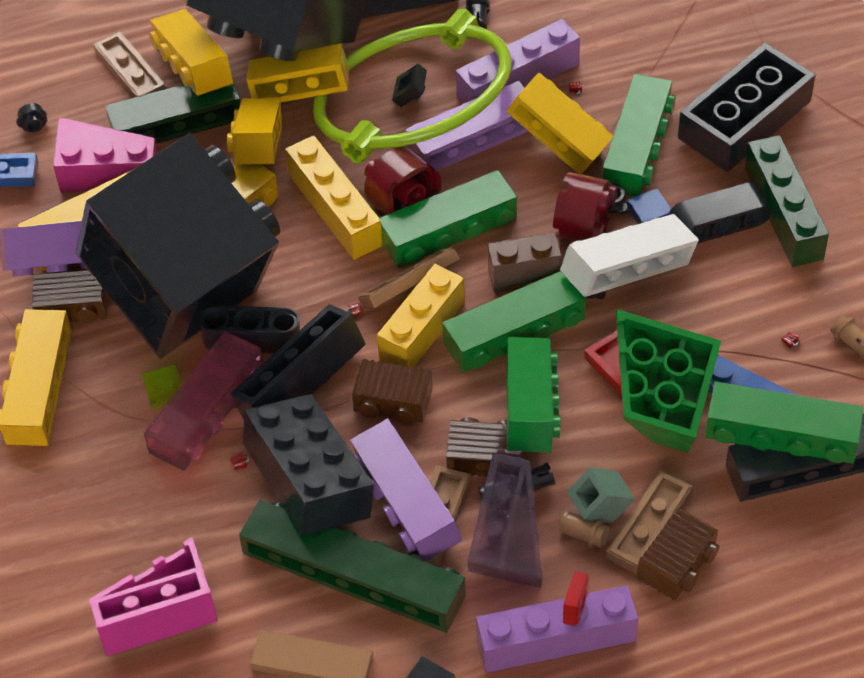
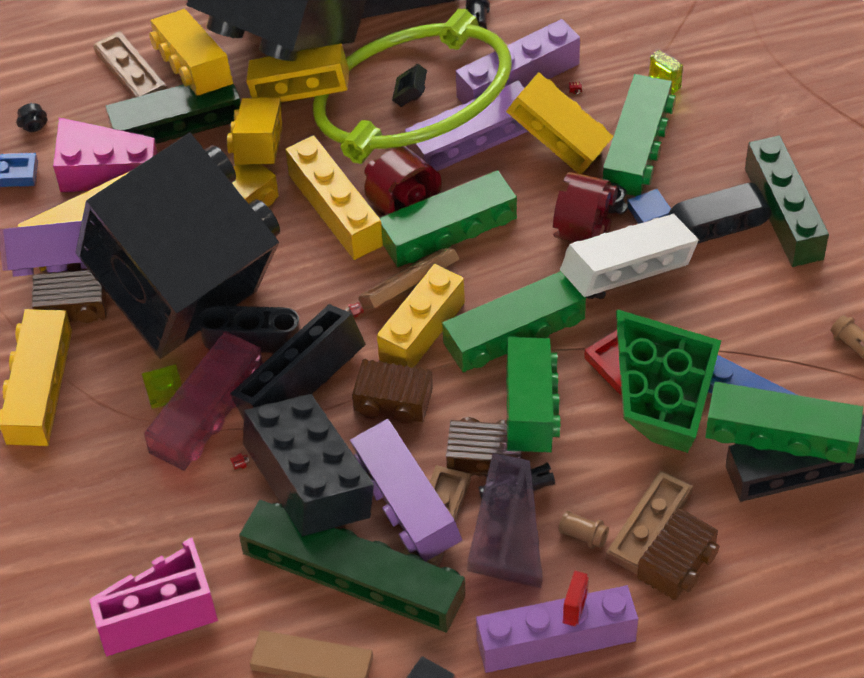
reddish brown brick [488,232,562,292] -> none
sand green brick [567,467,635,523] -> none
black brick [678,43,816,172] -> none
red piece [781,331,800,348] -> none
none -> clear neon green plate [649,50,683,94]

